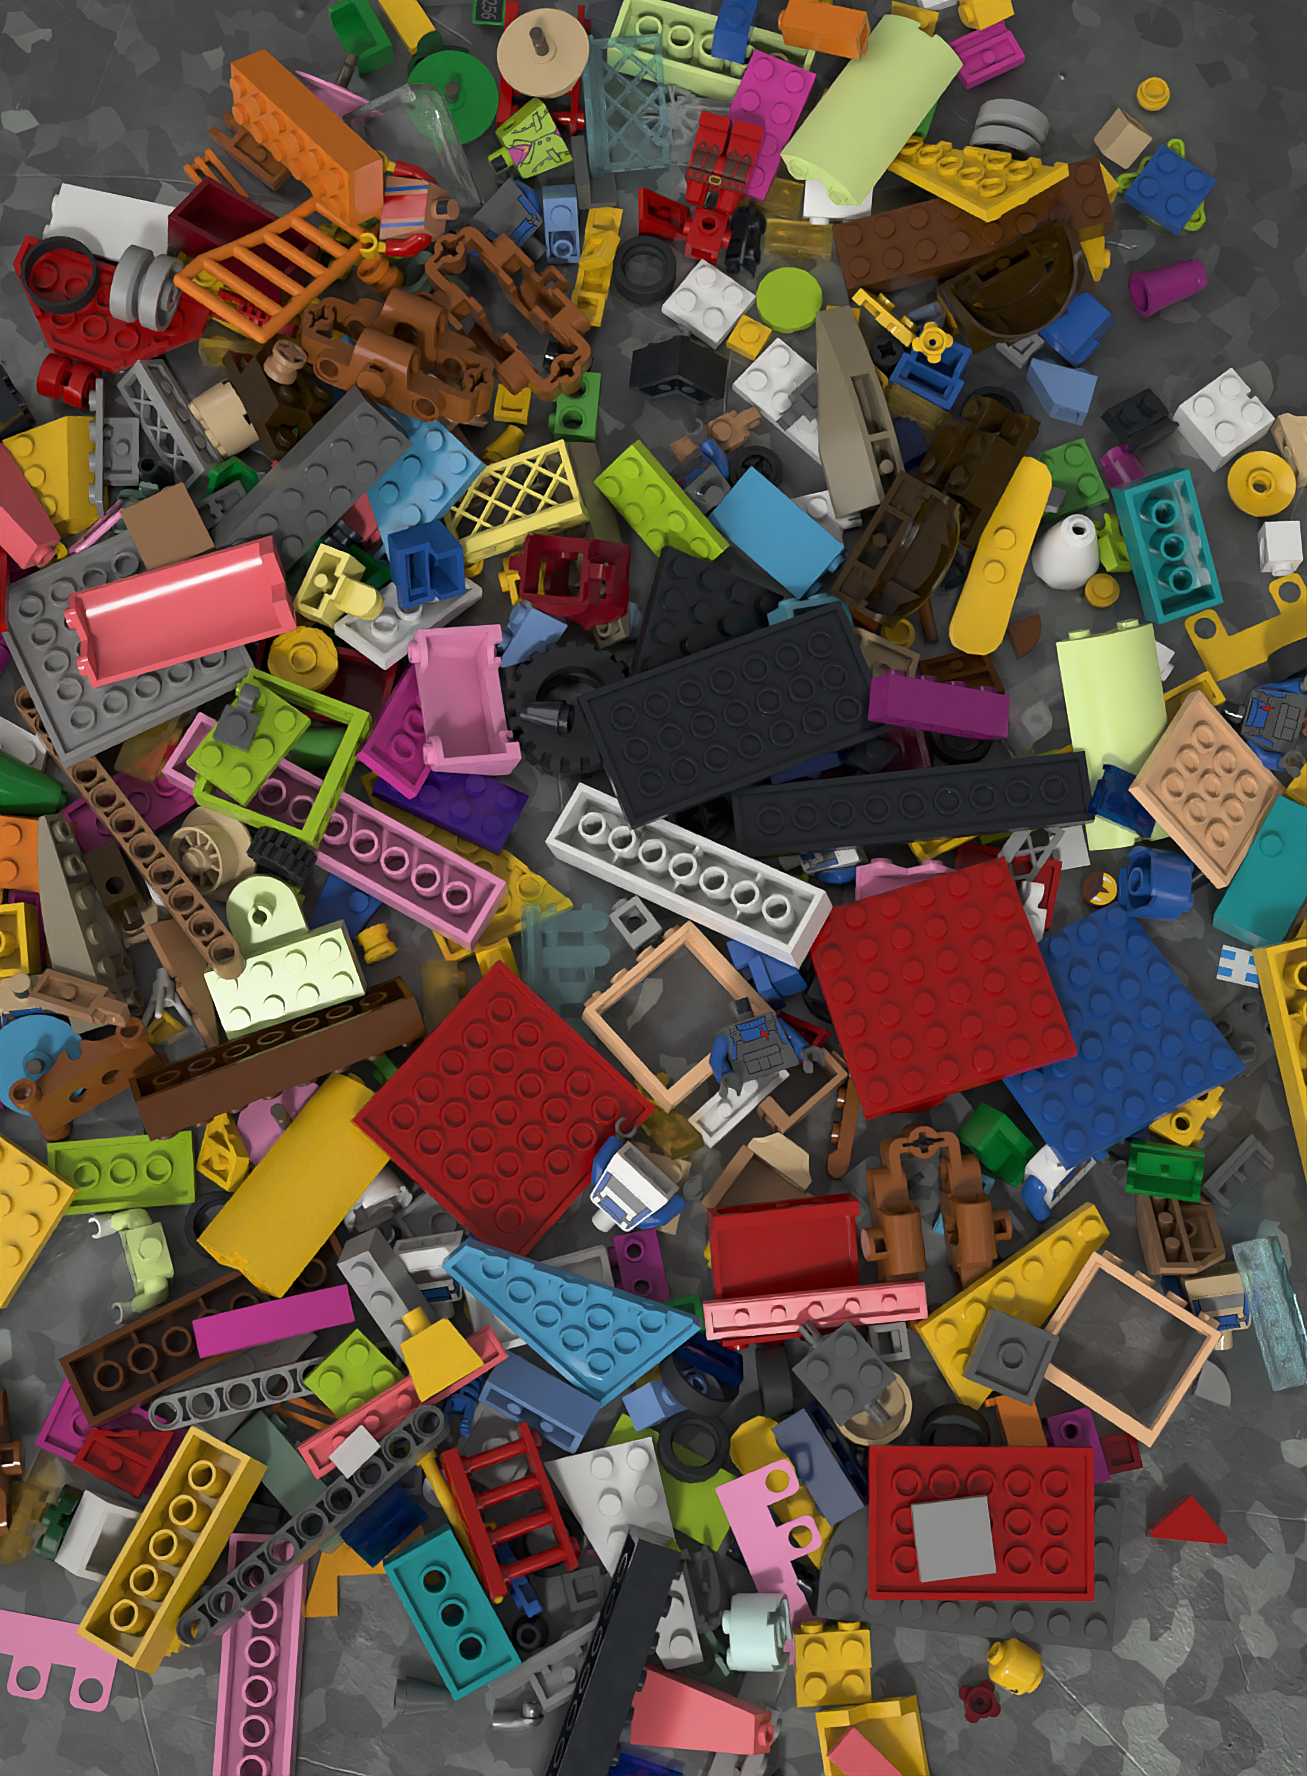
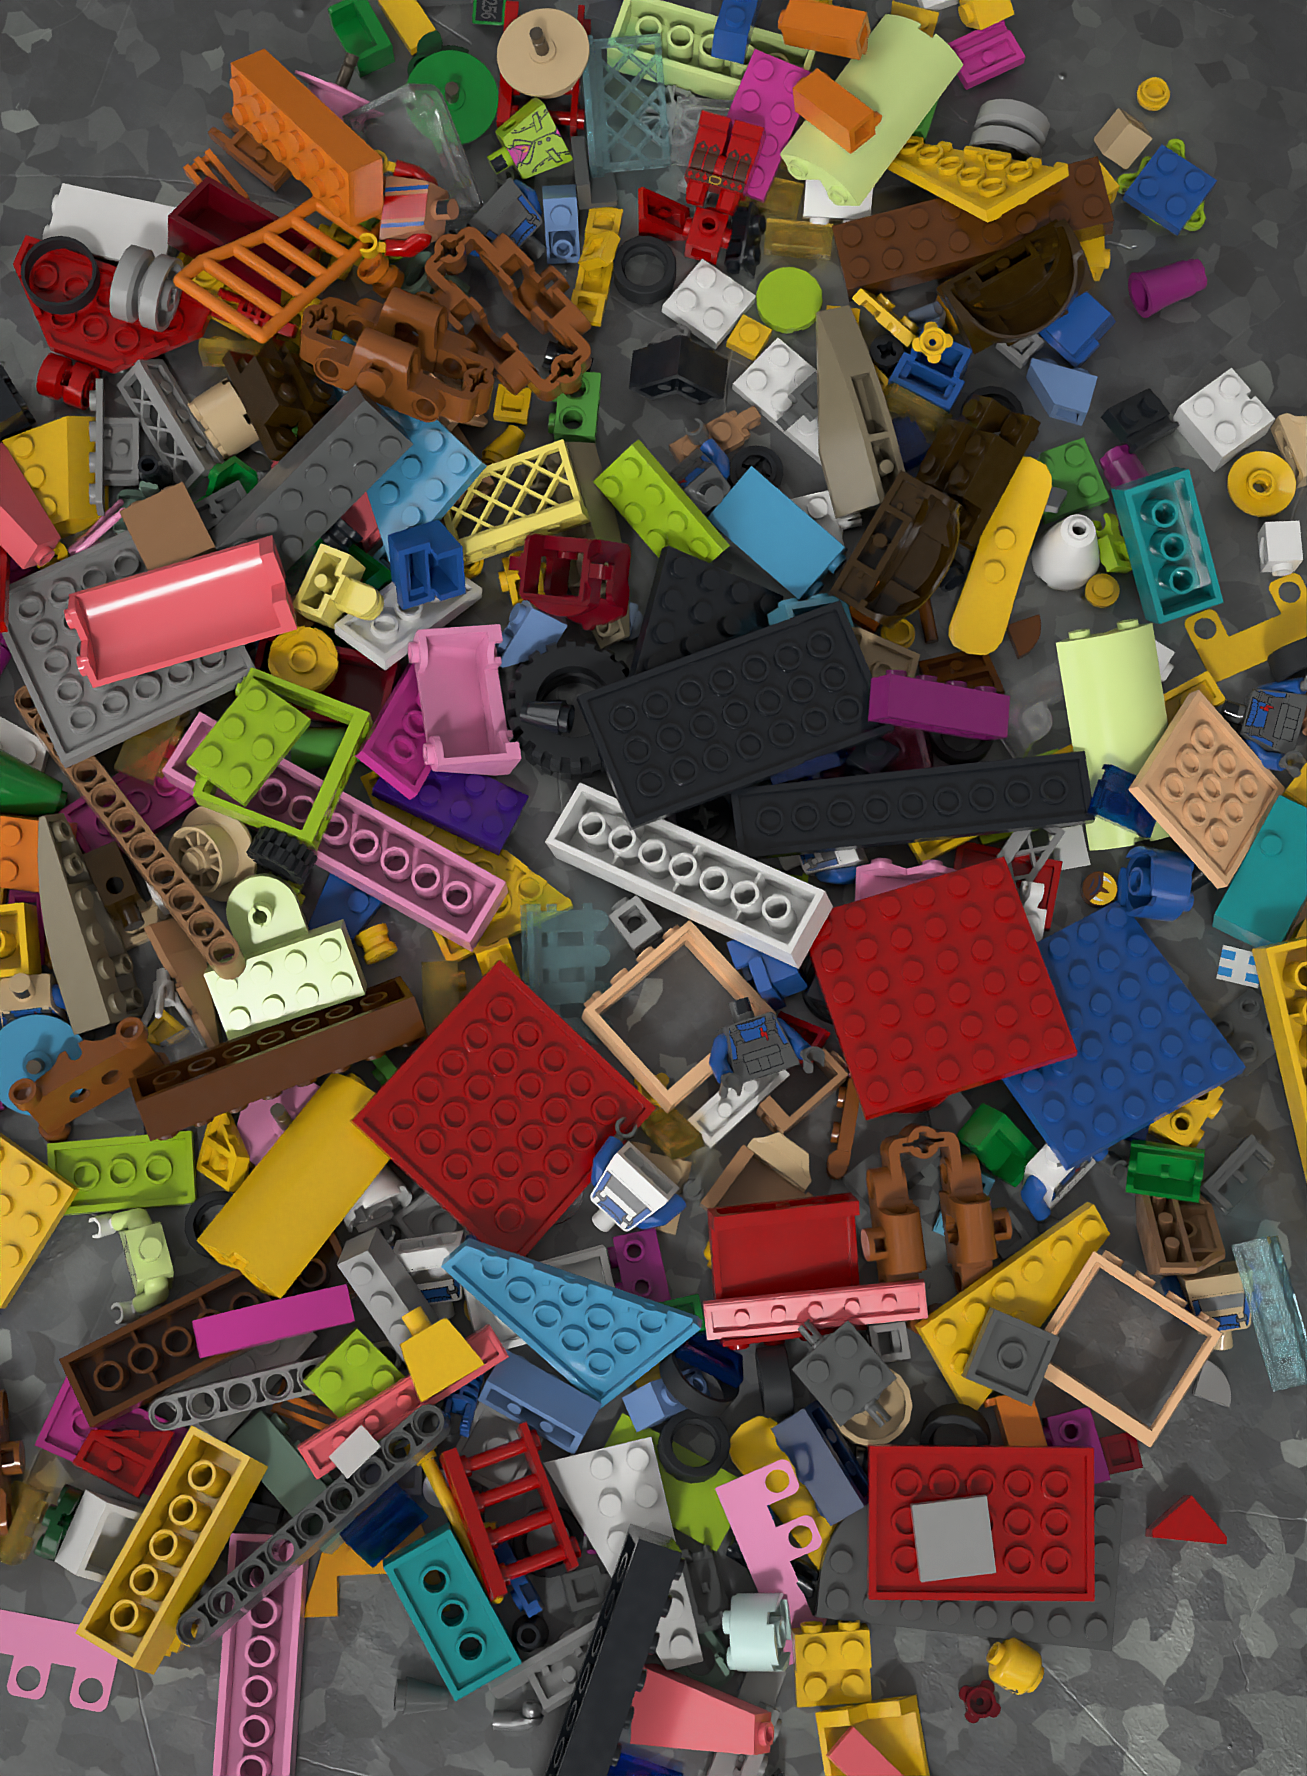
medium nougat hinge [28,968,132,1027] -> none
dark grey plate [213,683,262,753] -> none
medium nougat wheel [263,340,307,385] -> none
none -> orange brick [793,68,882,154]

